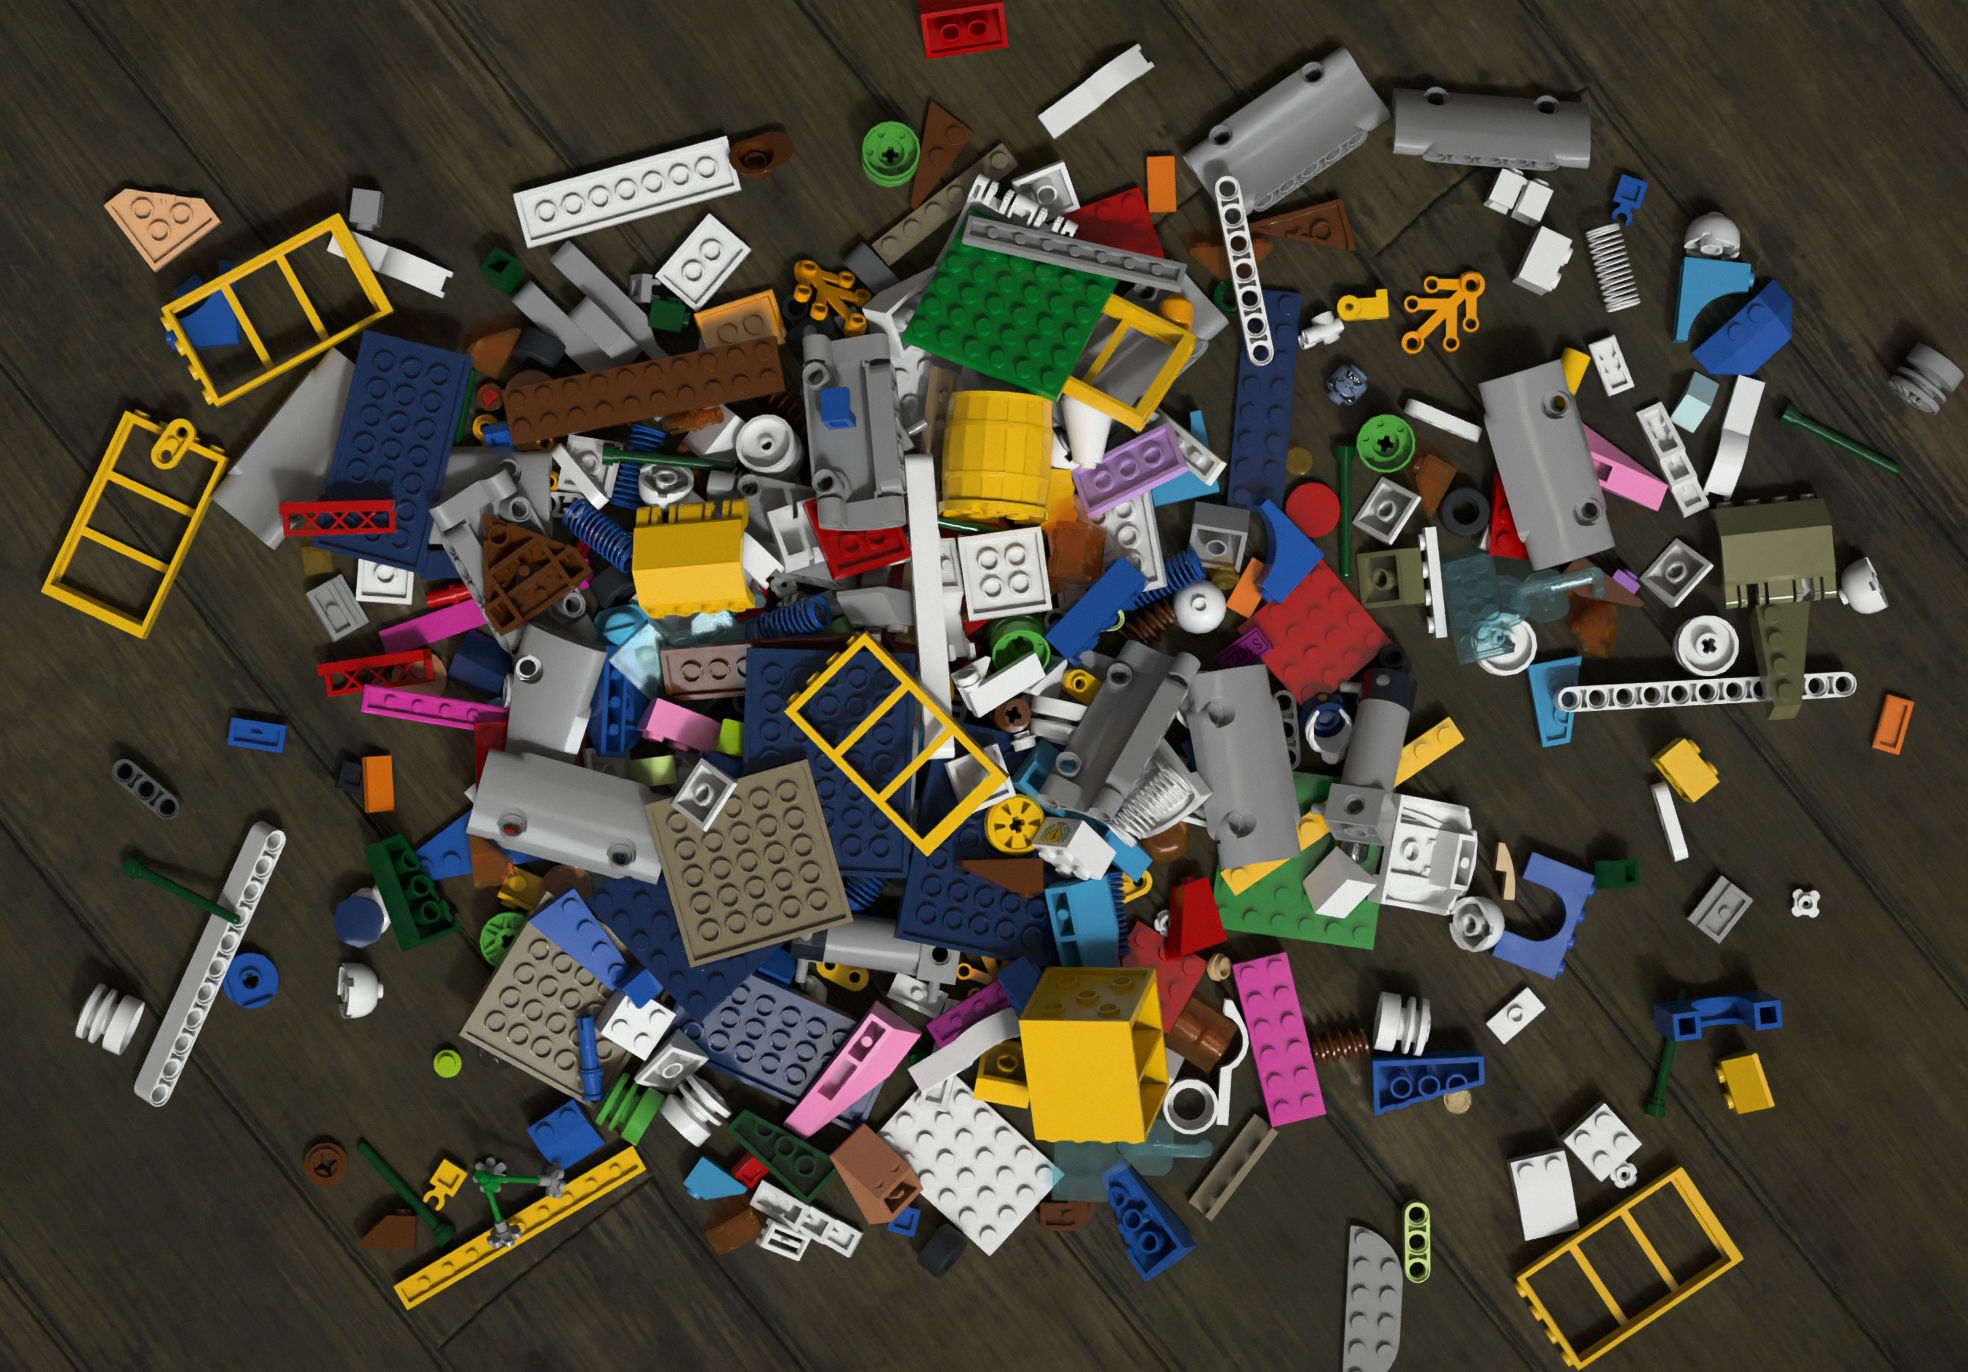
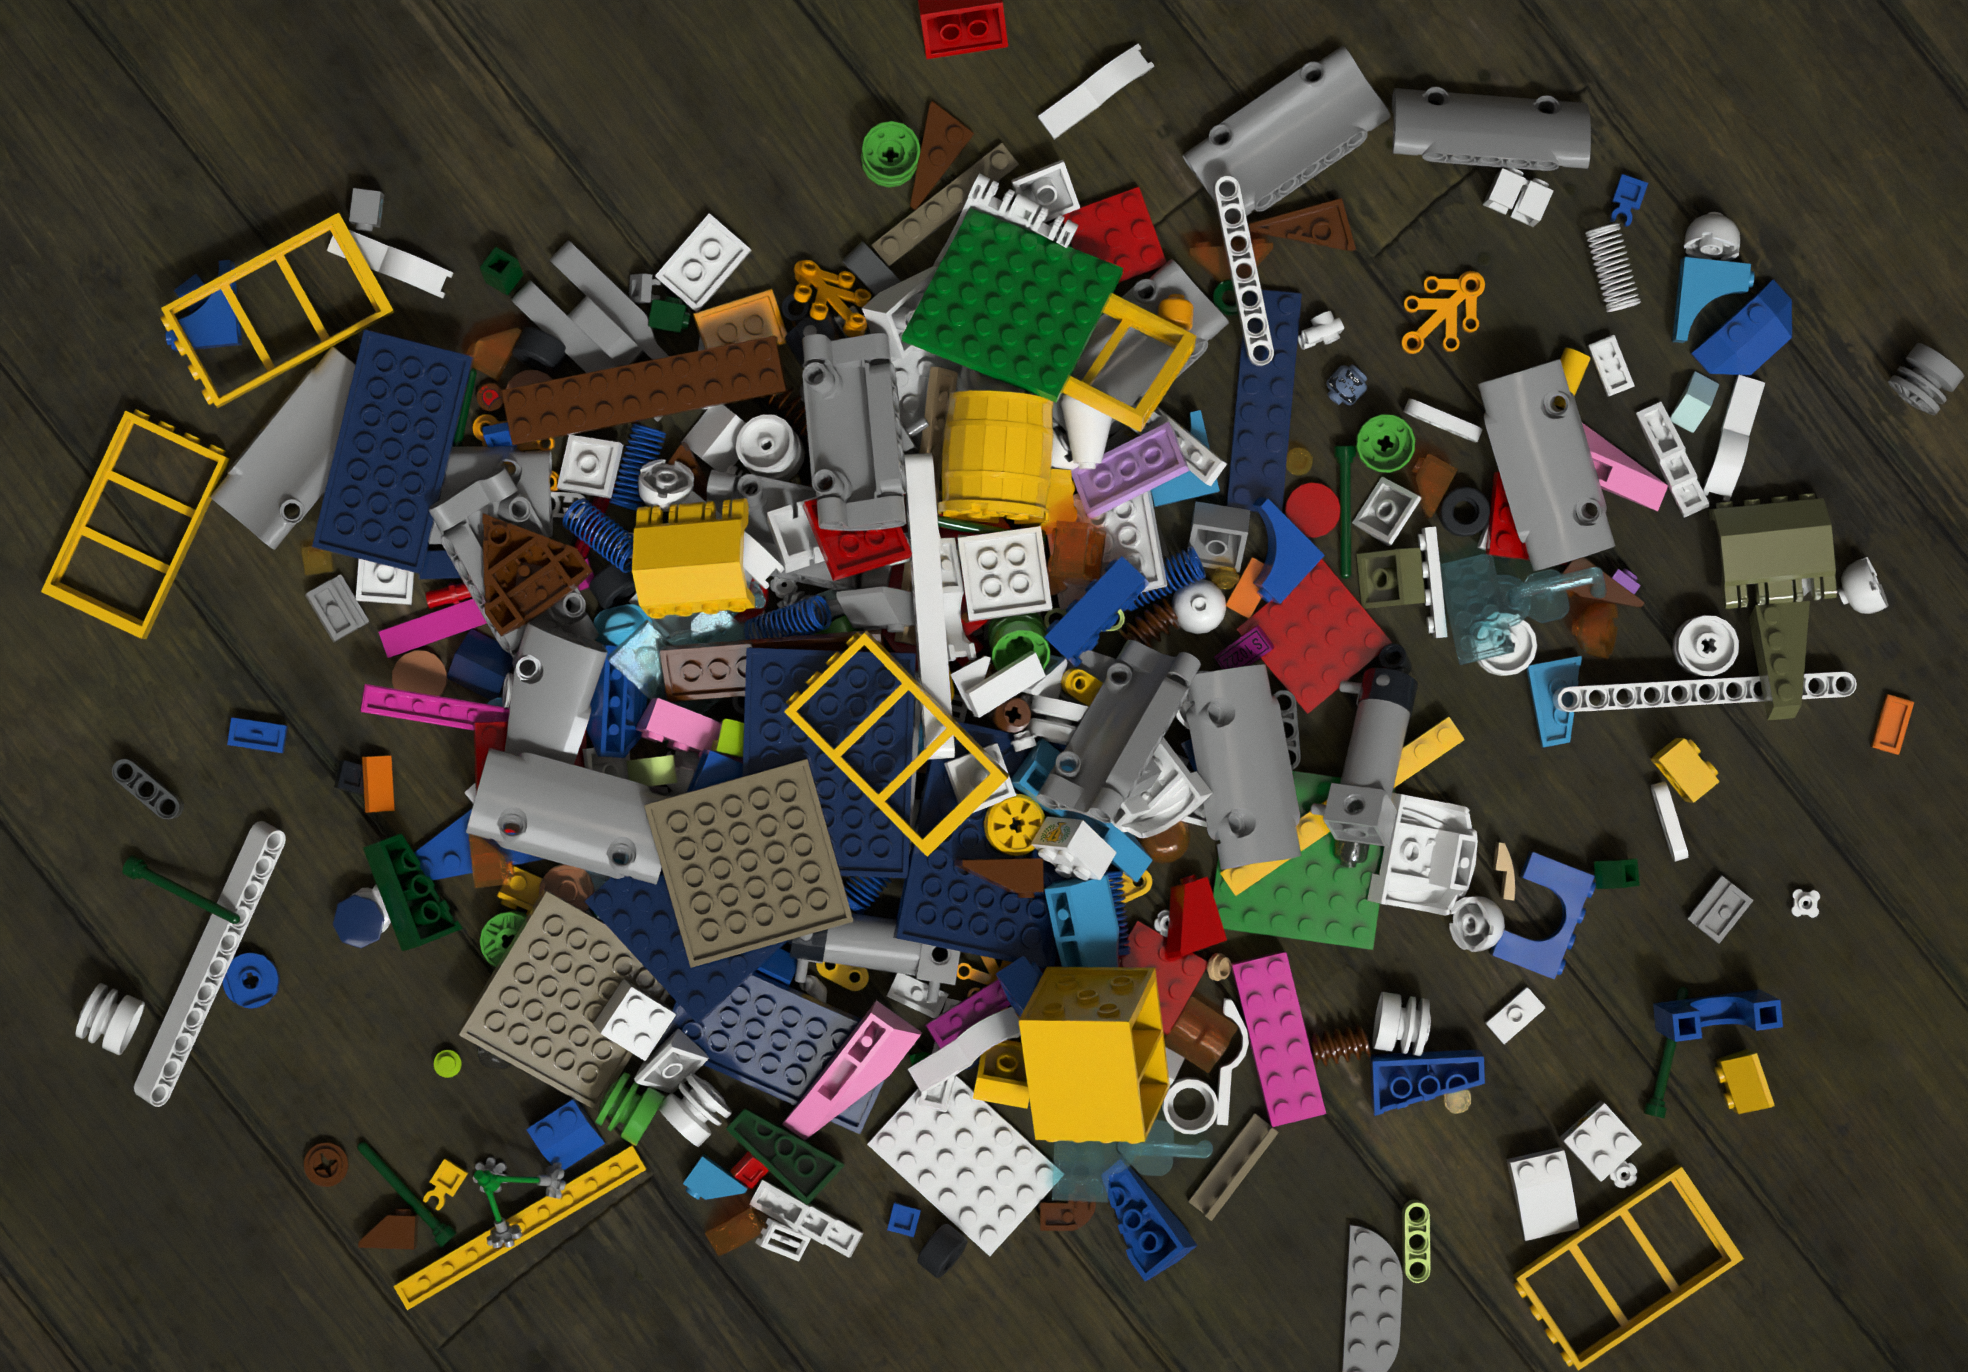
light nougat plate [104,189,222,272] -> none
yellow plate [151,418,197,469] -> none
red fence [279,499,396,536] -> none
red fence [317,648,435,697] -> none
white cylinder [337,963,383,1019] -> none
white plate [513,136,742,249] -> none
blue wing [526,886,632,991] -> none
white beam [550,443,609,510] -> none
blue pin [576,1014,606,1101] -> none
dark green piece [602,443,736,472] -> none
blue panel [614,965,664,1009] -> none
clear orange pin [667,406,724,436] -> none
white slope [671,758,738,832] -> none
reddish brown piece [728,131,794,181] -> none
blue panel [821,387,856,430] -> none
nougat slope [829,1124,923,1224] -> none
white plate [955,668,982,693] -> none
light grey plate [962,215,1187,293] -> none
white piece [1107,764,1191,848] -> none
orange tile [1146,156,1176,213] -> none
piece [1298,692,1353,765] -> none
white slope [1302,846,1379,918] -> none
yellow leg [1336,289,1389,321] -> none
white brick [1512,226,1573,296] -> none
white slope [1639,538,1713,608] -> none
dark green piece [1777,402,1901,475] -> none

